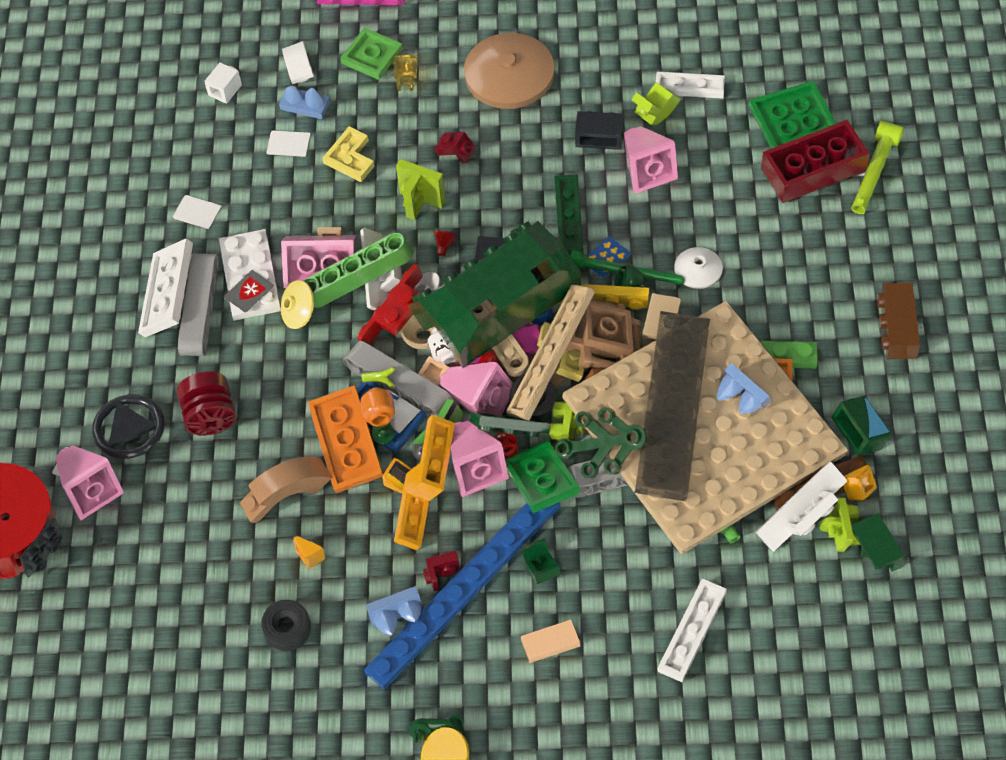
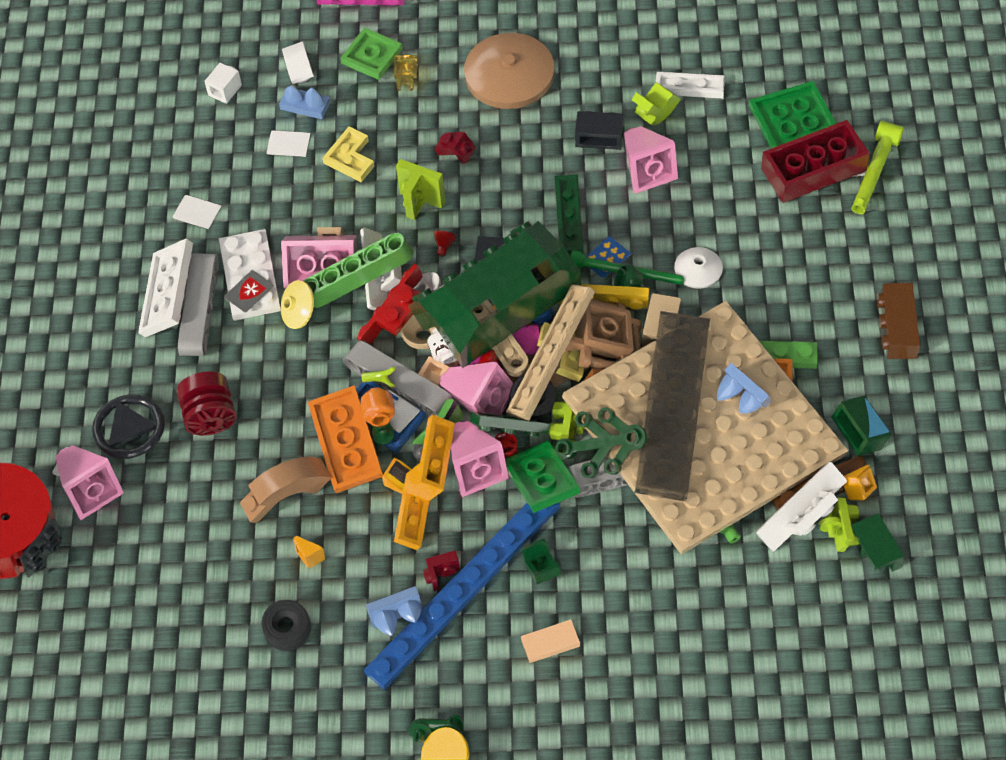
white plate [658,579,727,682] -> none

